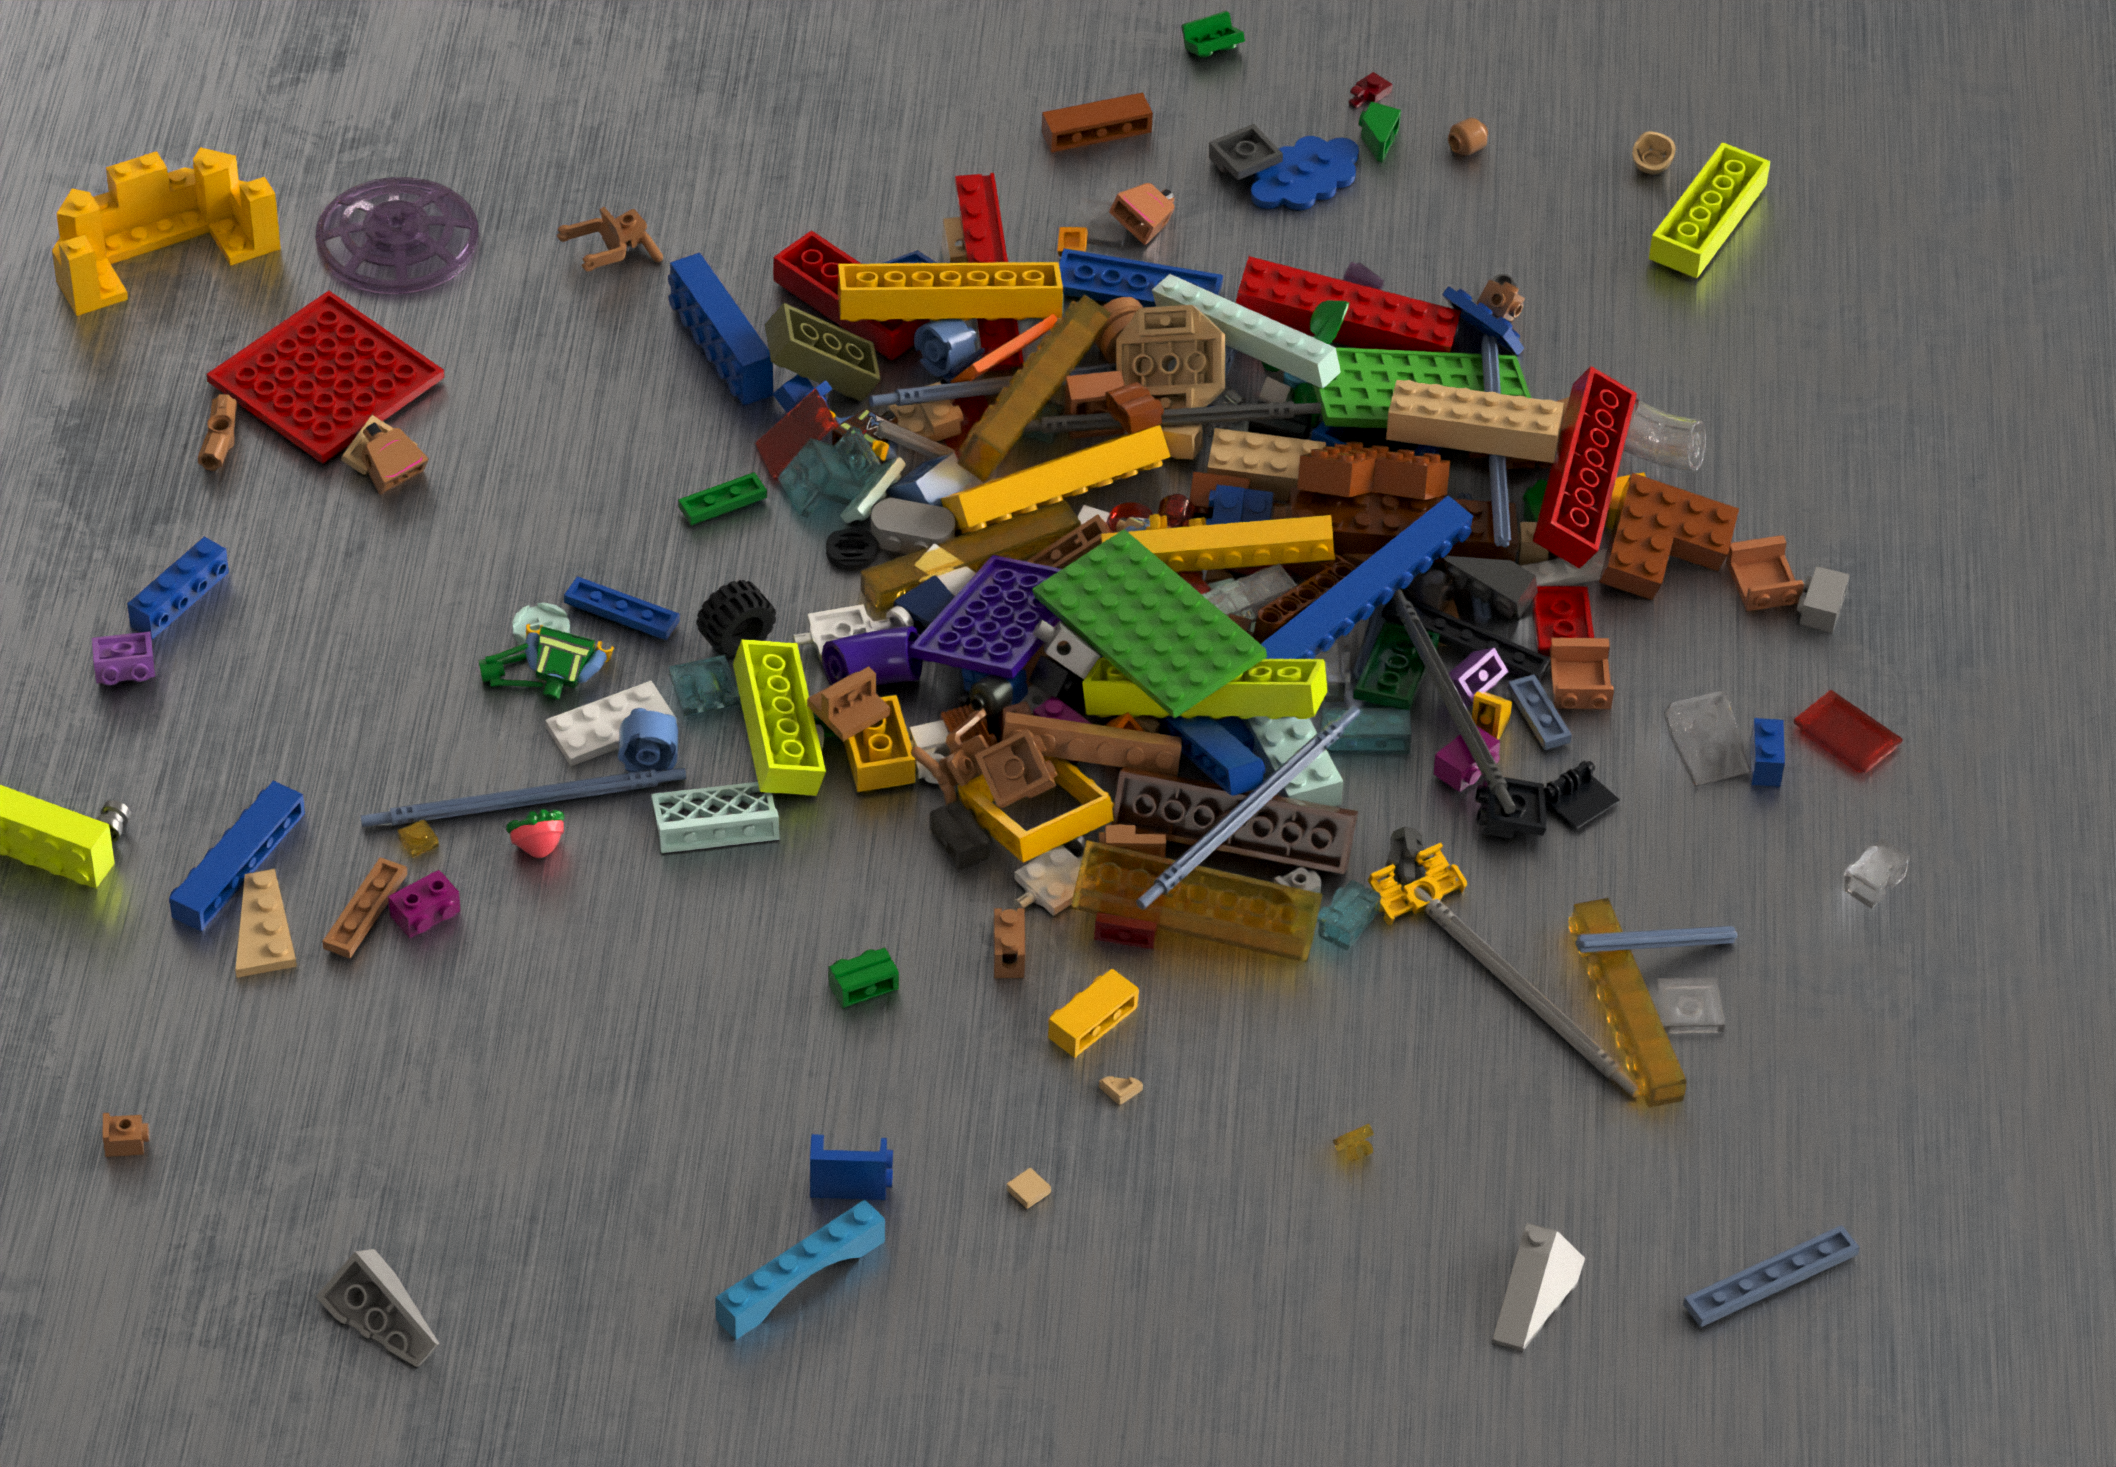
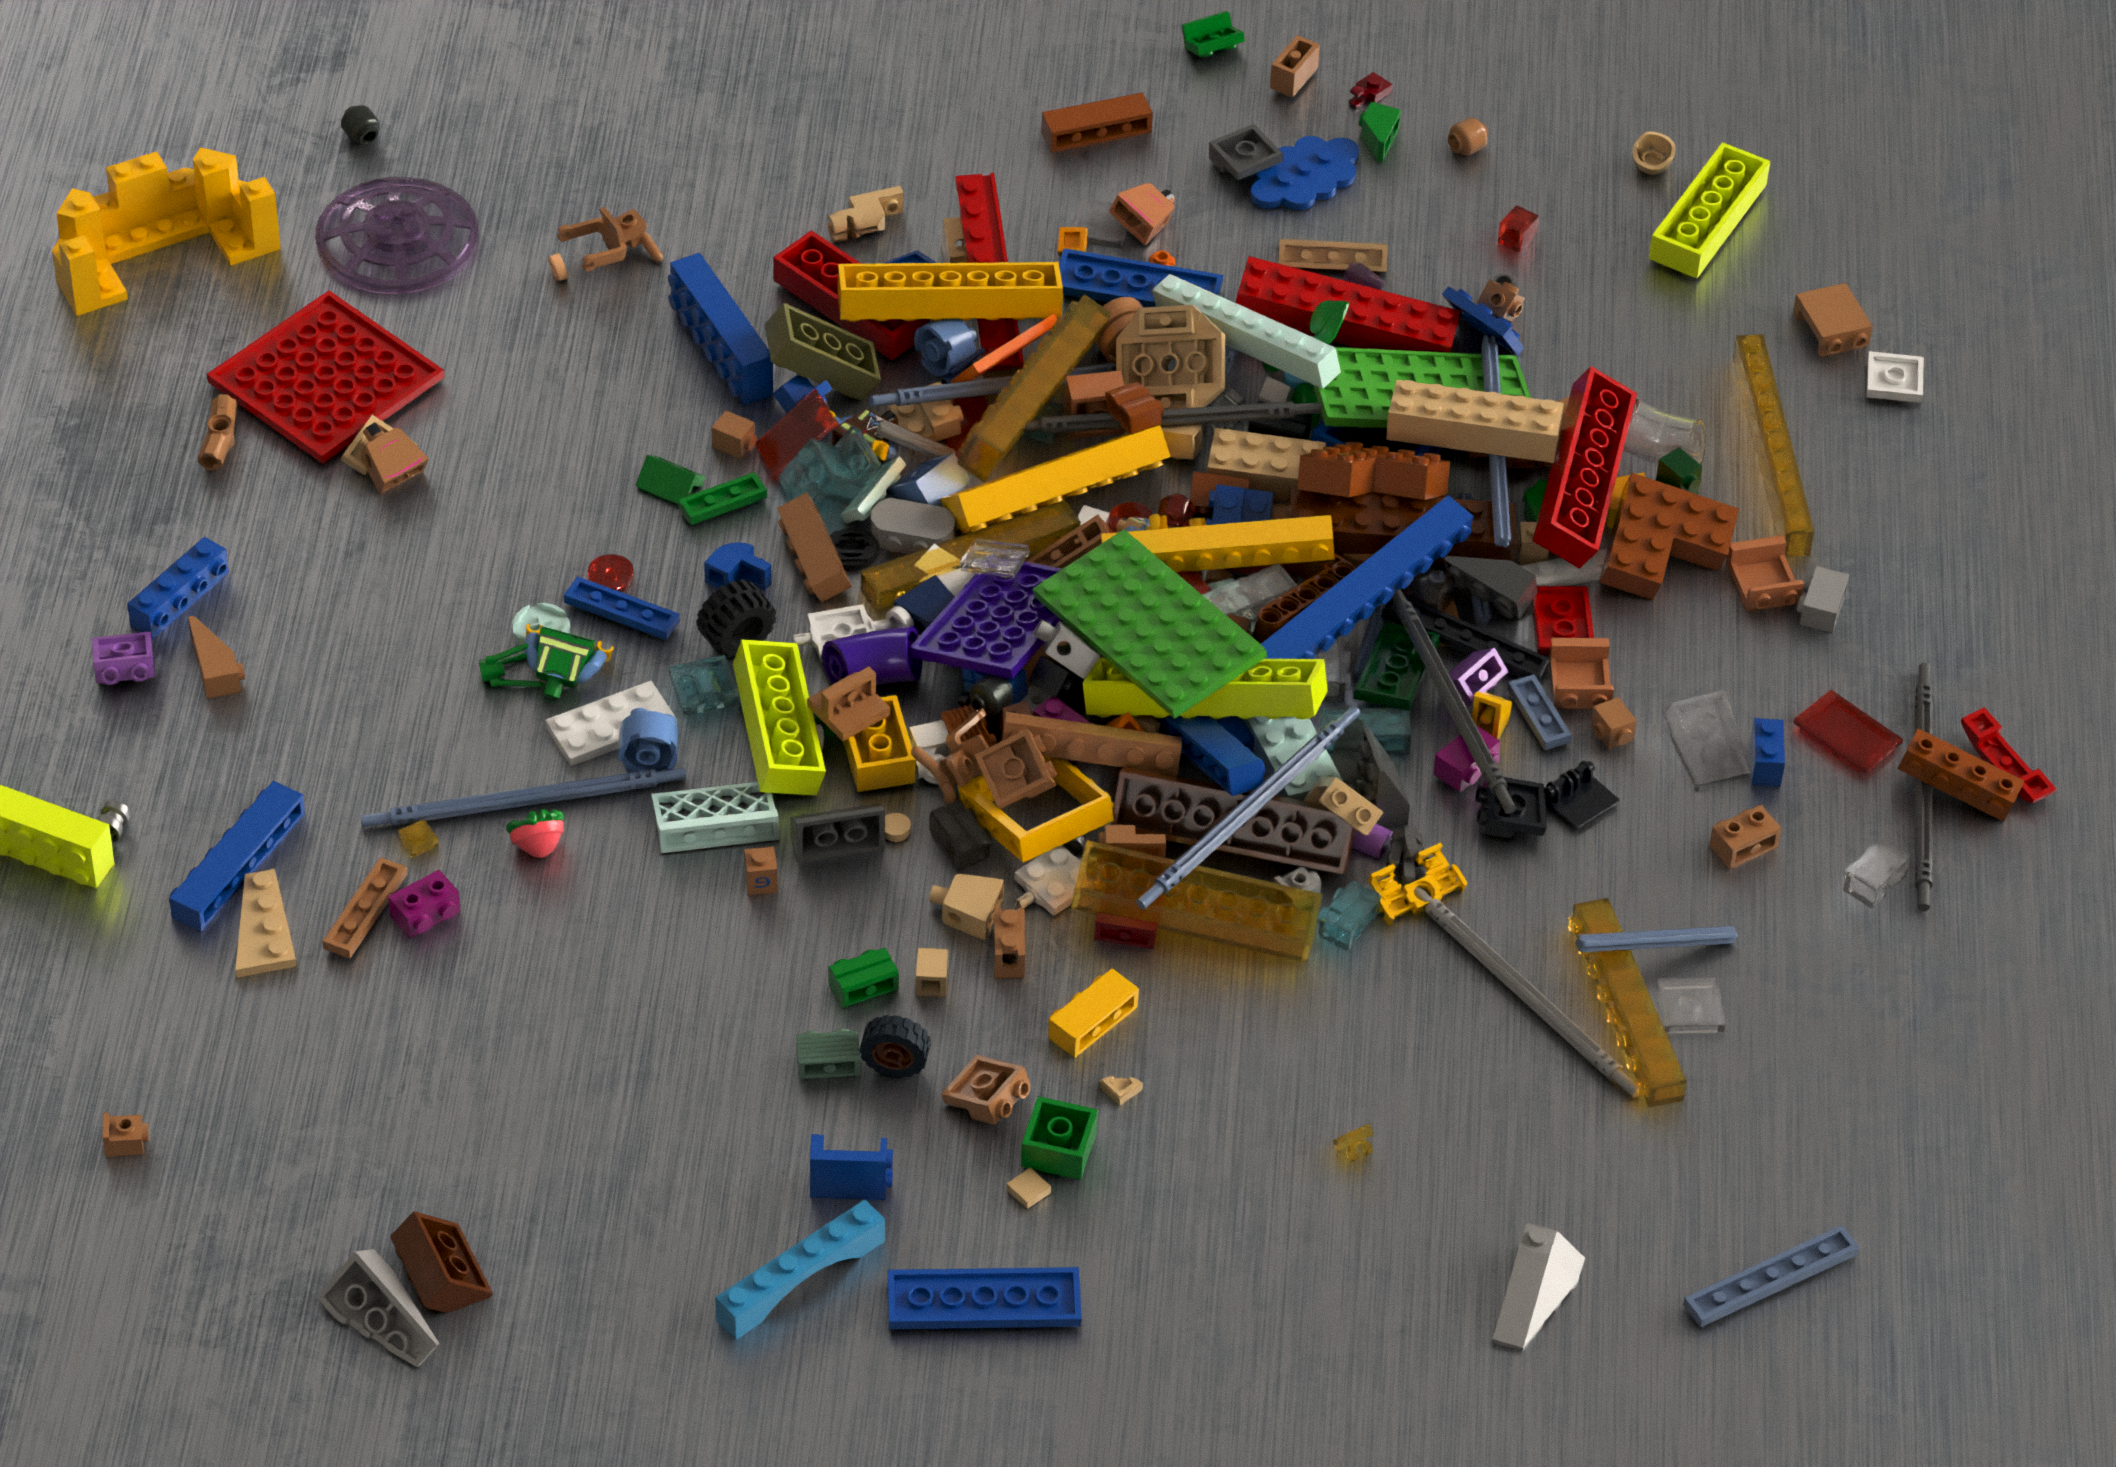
none -> medium nougat slope [188,616,245,699]
none -> pearl dark grey head [341,105,380,145]
none -> reddish brown slope [390,1211,493,1313]
none -> light nougat tile [548,253,568,282]
none -> clear red piece [588,554,634,593]
none -> green panel [636,455,706,504]
none -> blue brick [704,542,772,590]
none -> medium nougat brick [712,411,757,459]
none -> medium nougat brick [744,847,778,895]
none -> medium nougat brick [777,492,852,603]
none -> dark grey slope [790,804,885,863]
none -> sand green brick [796,1028,861,1080]
none -> tan plate [827,186,904,243]
none -> black wheel [859,1015,931,1078]
none -> tan tile [885,813,911,842]
none -> blue plate [888,1267,1082,1329]
none -> tan brick [915,948,948,997]
none -> tan torso [929,874,1004,941]
none -> medium nougat plate [941,1055,1031,1125]
none -> clear plate [960,538,1030,578]
none -> green brick [1021,1096,1098,1180]
none -> orange plate [1149,250,1175,266]
none -> medium nougat brick [1270,35,1320,98]
none -> tan fence [1278,238,1388,272]
none -> tan panel [1303,777,1383,835]
none -> clear smoke slope [1333,719,1364,782]
none -> medium lavender brick [1353,824,1393,859]
none -> dark grey slope [1354,727,1410,828]
none -> clear red brick [1497,205,1539,253]
none -> medium nougat brick [1591,697,1637,749]
none -> dark green brick [1656,447,1703,495]
none -> medium nougat brick [1709,805,1782,869]
none -> clear yellow brick [1732,334,1814,557]
none -> medium nougat panel [1793,283,1873,357]
none -> white plate [1866,351,1924,403]
none -> dark orange brick [1897,728,2024,822]
none -> dark grey axle [1915,663,1933,911]
none -> red slope [1961,707,2057,804]

